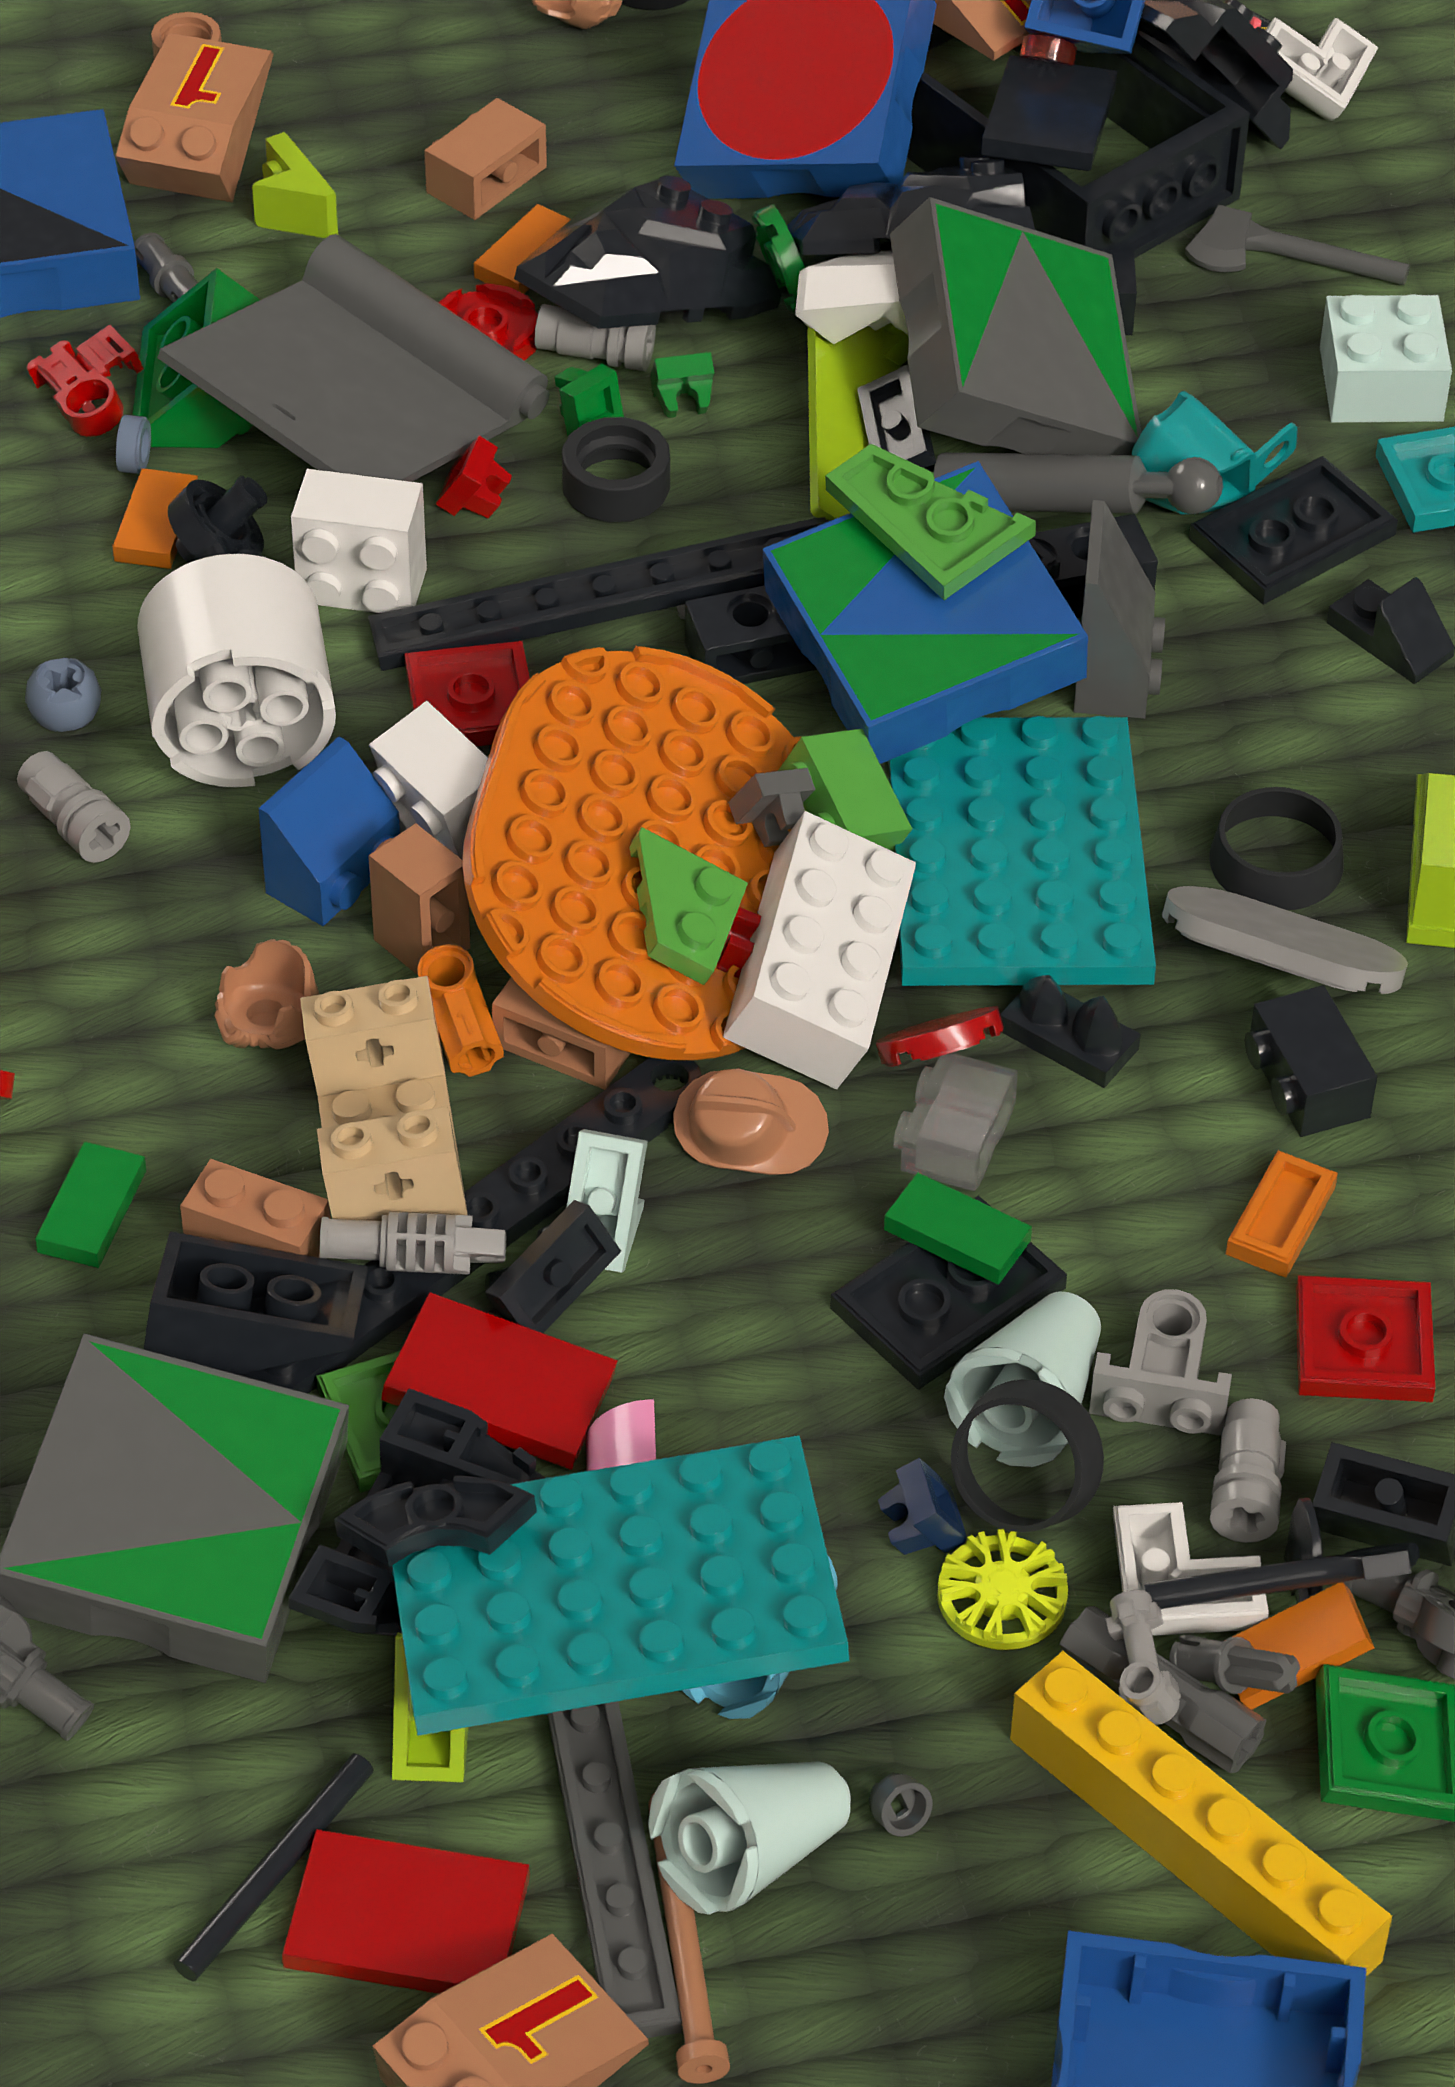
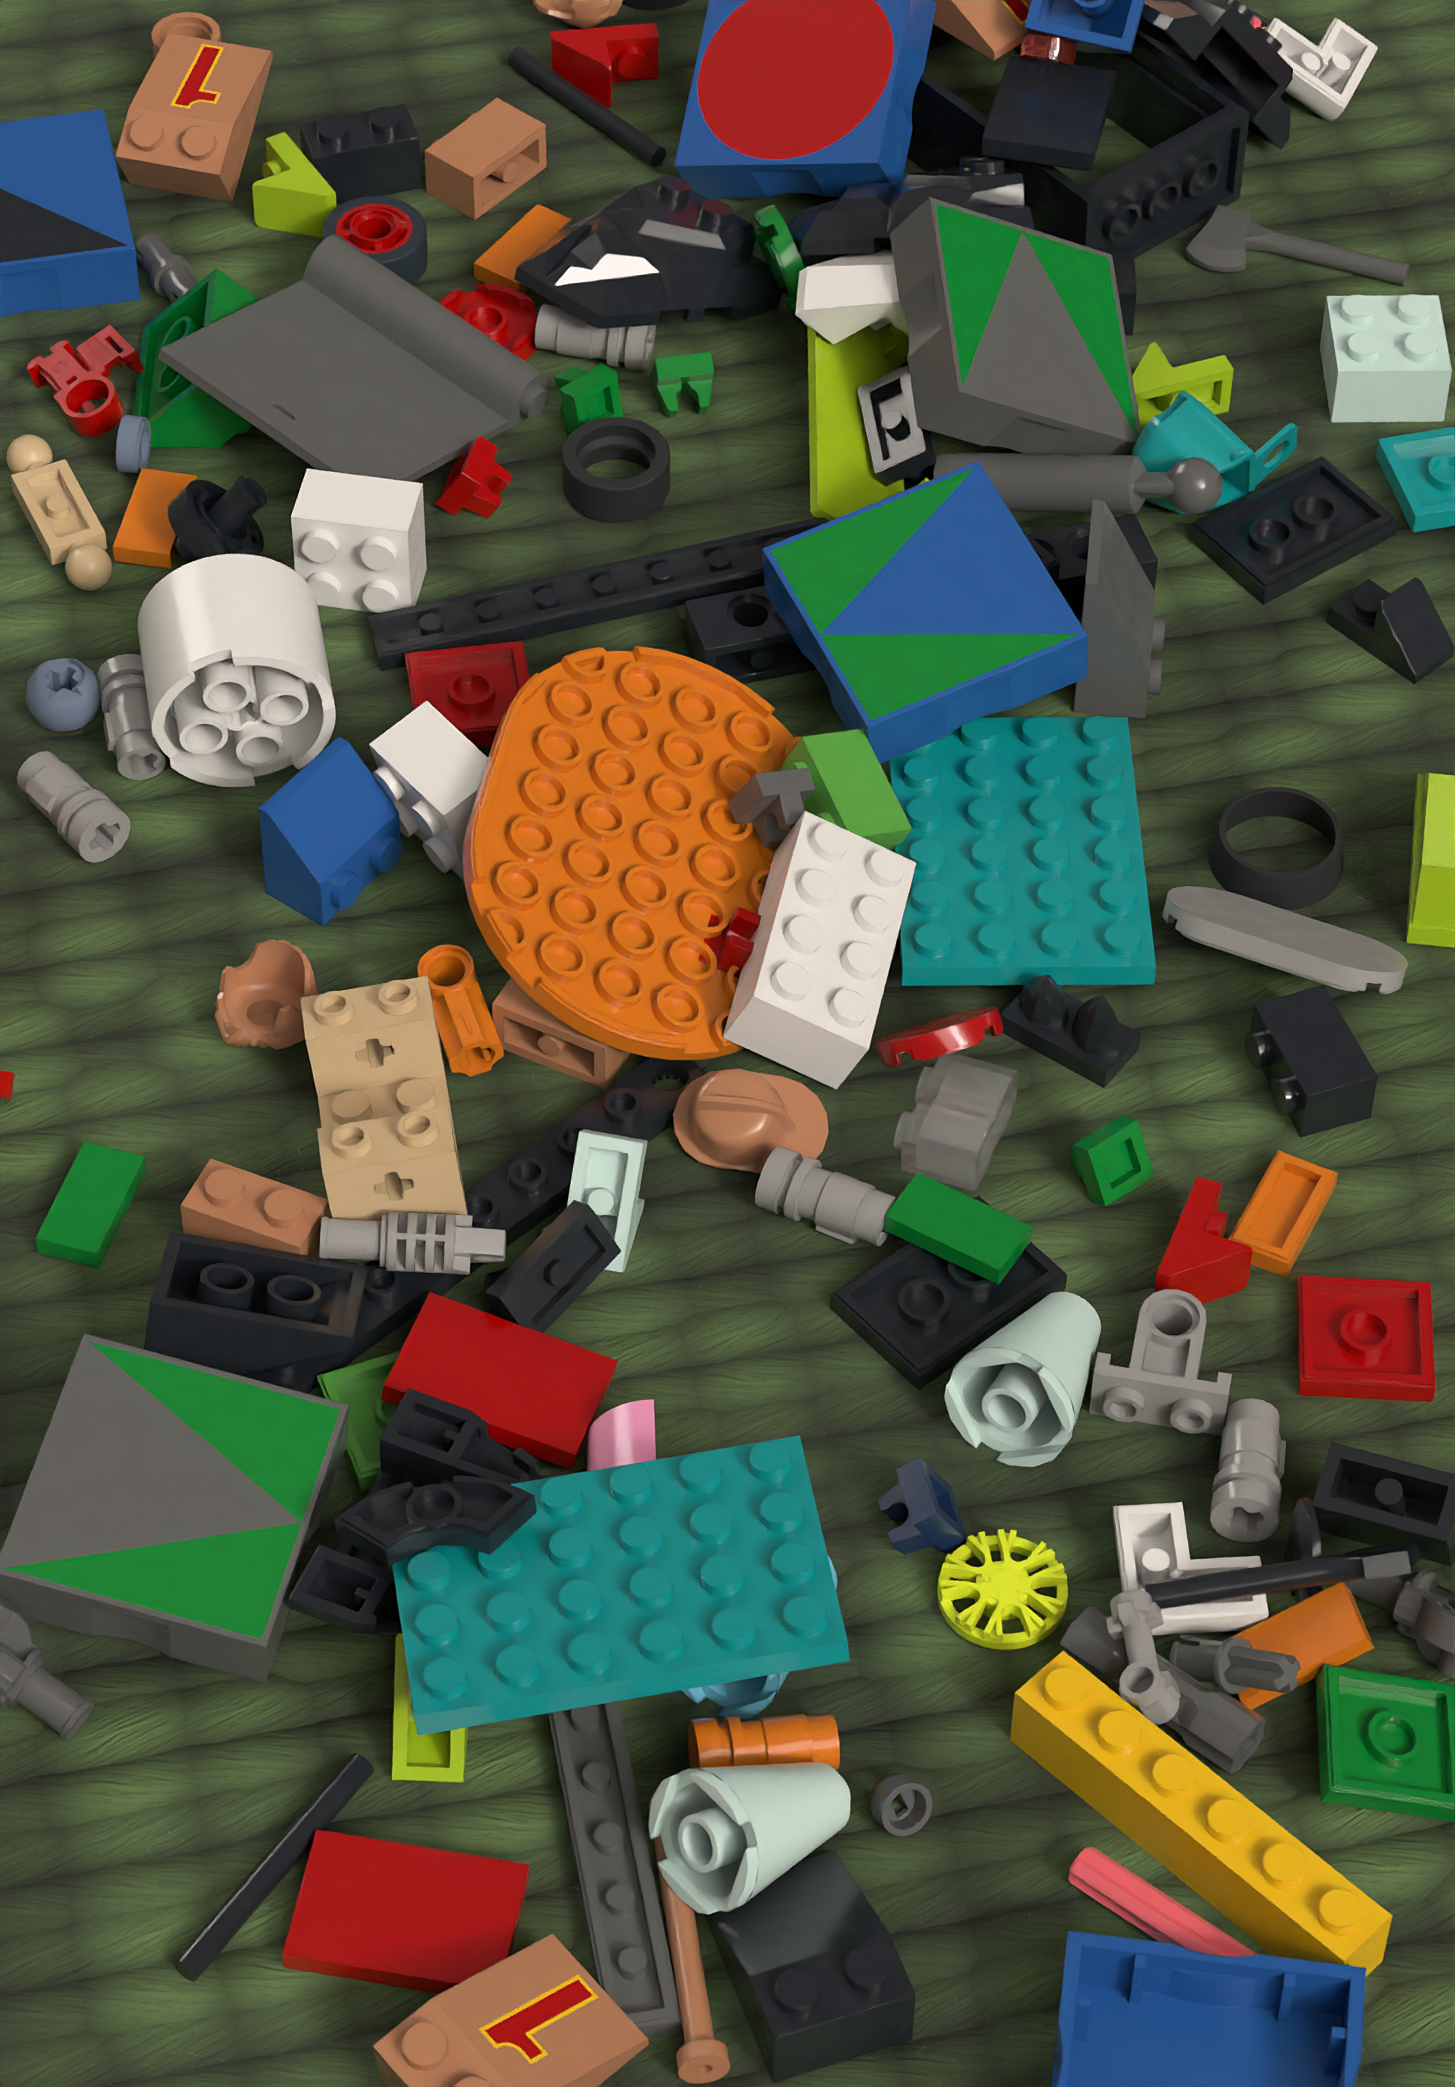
nougat brick [369,823,470,975] -> none
bright green wing [629,827,748,985] -> none
bright green wing [825,444,1036,600] -> none
black tyre [951,1379,1104,1532] -> none
none -> tan plate [6,435,112,591]
none -> light grey axle [97,654,166,780]
none -> black brick [300,104,422,205]
none -> wheel [322,196,428,285]
none -> black bar [508,47,666,167]
none -> red slope [550,23,658,108]
none -> orange axle [688,1713,840,1771]
none -> black slope [704,1850,916,2083]
none -> light grey axle [755,1146,898,1246]
none -> green tile [1067,1115,1155,1207]
none -> coral axle [1068,1847,1258,1957]
none -> lime slope [1132,342,1234,433]
none -> red slope [1154,1176,1253,1304]

